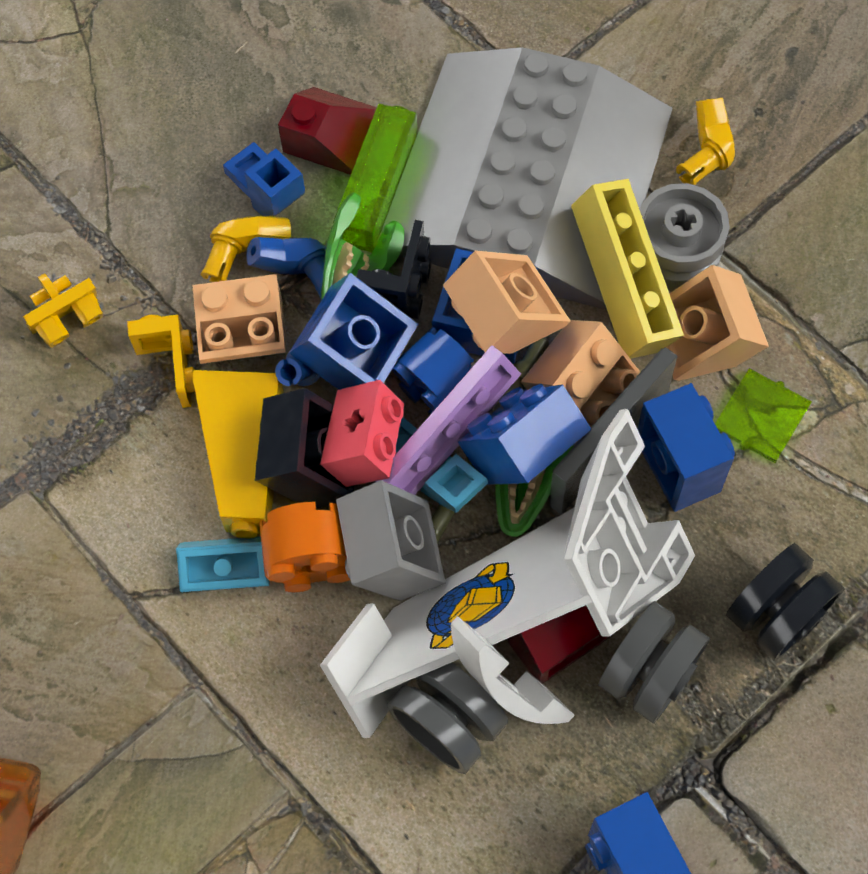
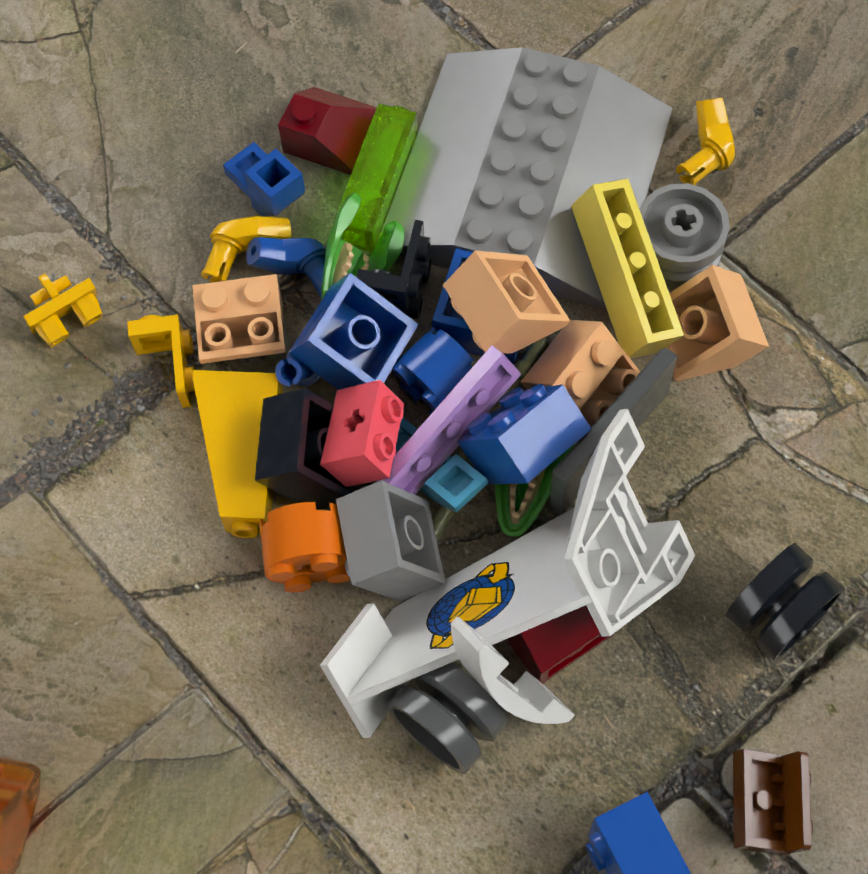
medium azure slope [176,536,270,592] -> none
dark grey wheel [598,601,710,724] -> none
blue brick [637,383,735,512] -> none
clear neon green piece [715,368,812,464] -> none
none -> reddish brown bracket [733,749,813,855]

